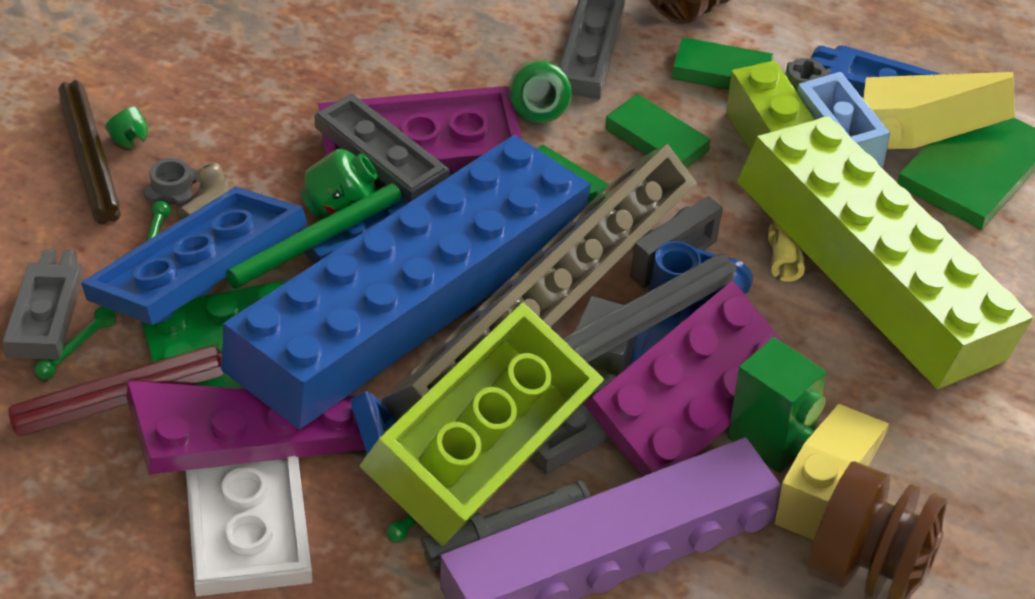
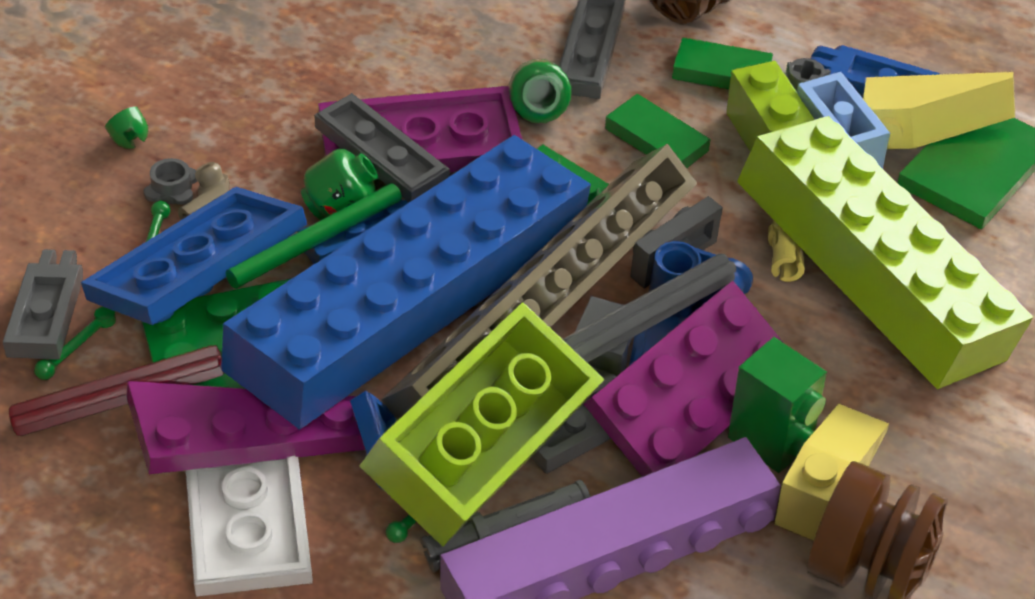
dark brown axle [58,80,121,224] -> none

